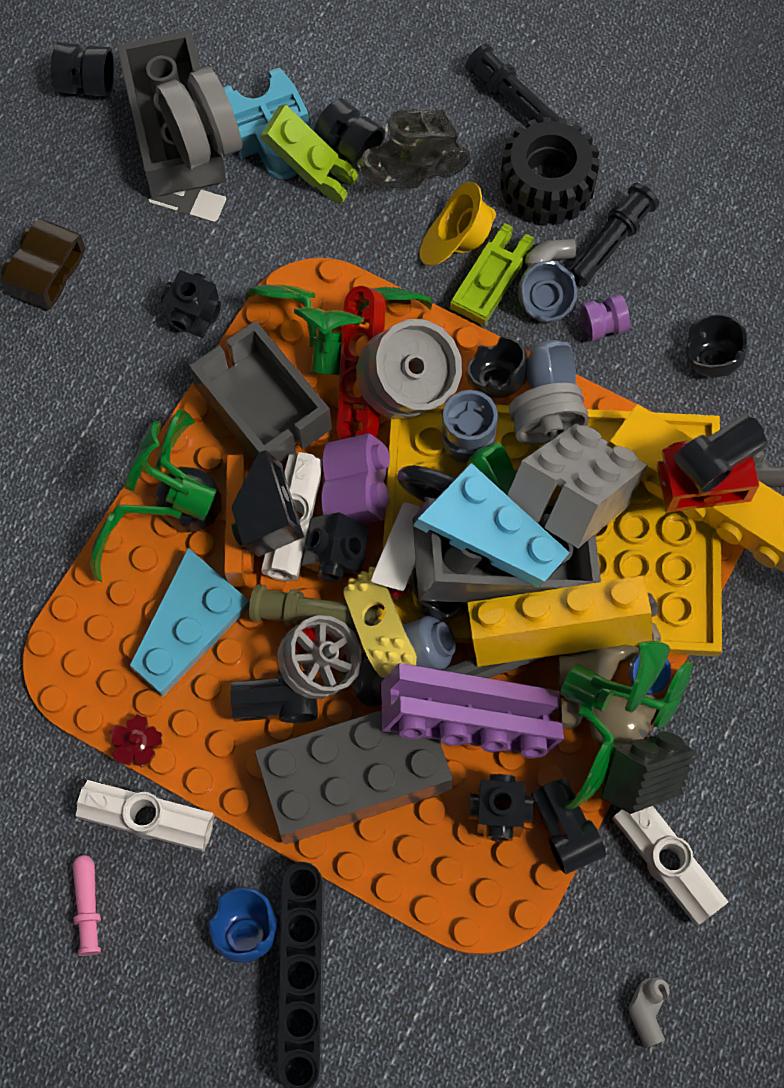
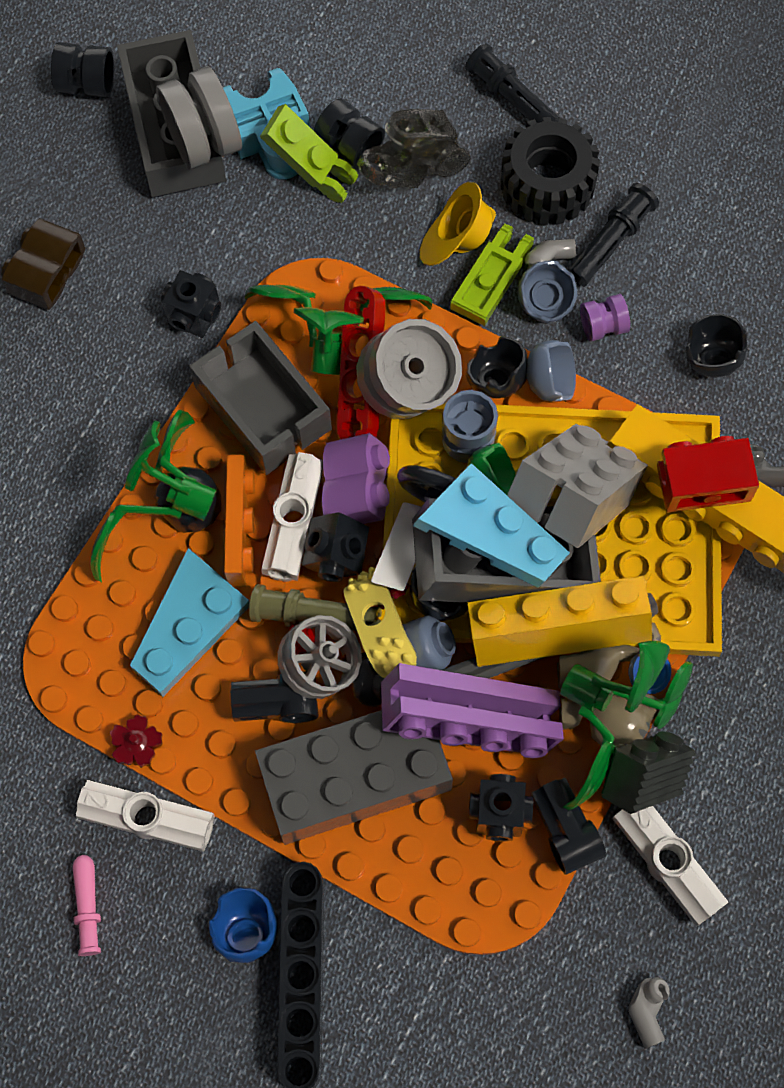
sticker [149,188,226,222] -> none
black slope [231,450,304,557] -> none
light grey wheel [509,383,589,445] -> none
black piece [673,414,768,494] -> none

